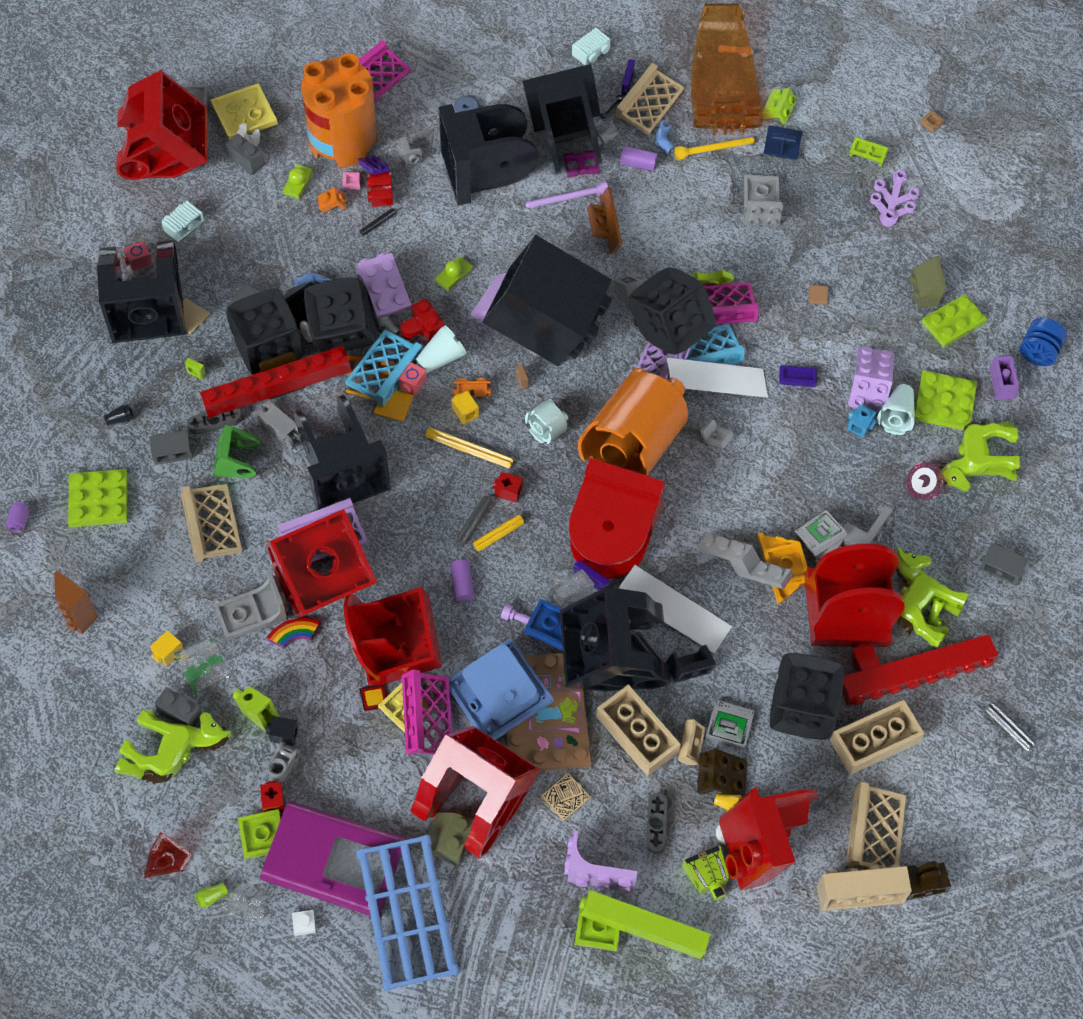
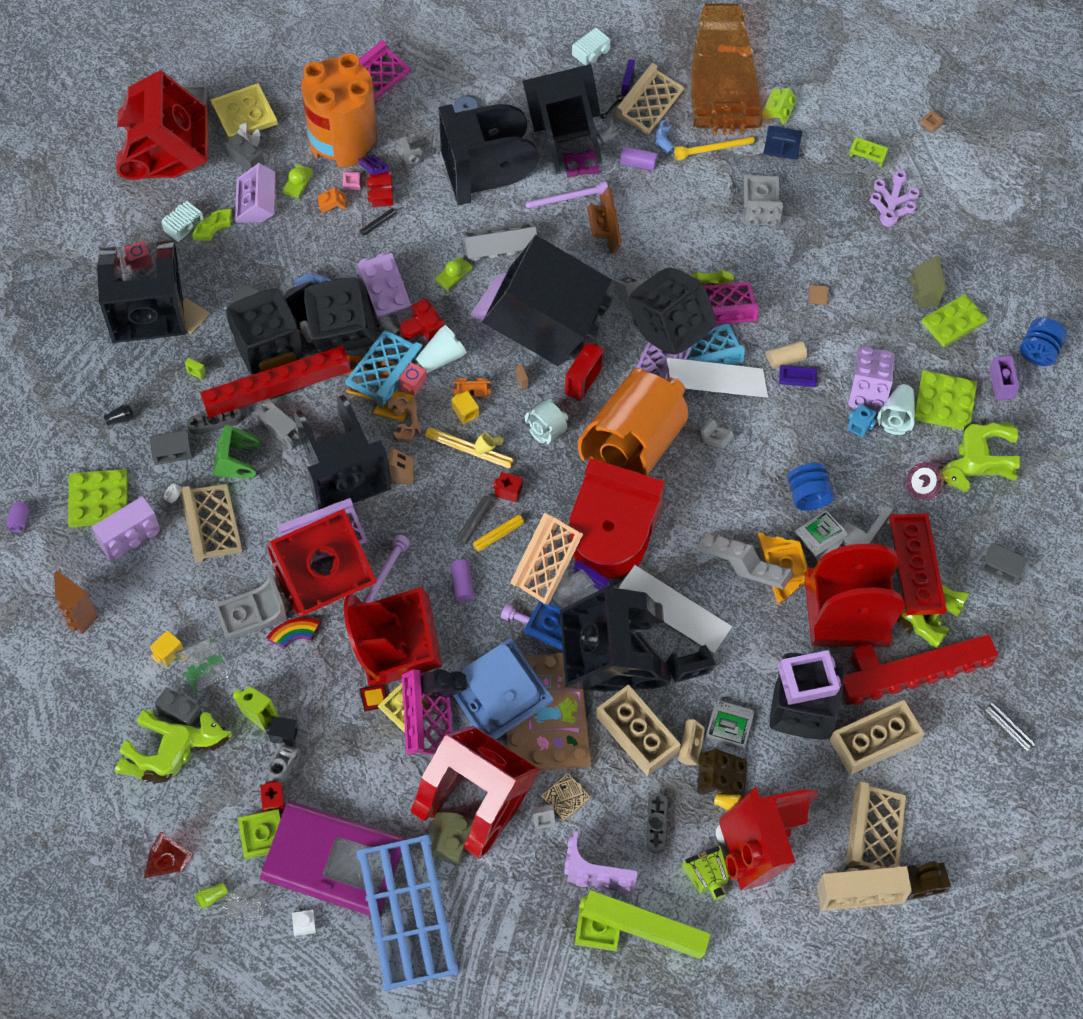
none -> lavender brick [92,496,161,561]
none -> white tile [164,483,181,503]
none -> lime tile [192,209,233,241]
none -> lavender slope [235,163,276,223]
none -> lavender piece [363,535,410,603]
none -> medium nougat slope [387,449,415,484]
none -> nougat helmet [388,396,422,443]
none -> black brick [421,669,467,697]
none -> light grey slope [461,222,537,261]
none -> light yellow bar [474,433,503,454]
none -> light nougat fence [510,513,583,605]
none -> light grey tile [532,804,555,830]
none -> red window [564,343,604,402]
none -> tan brick [766,341,807,369]
none -> lavender window [777,650,841,705]
none -> blue wheel [787,463,834,511]
none -> red plate [889,513,947,615]

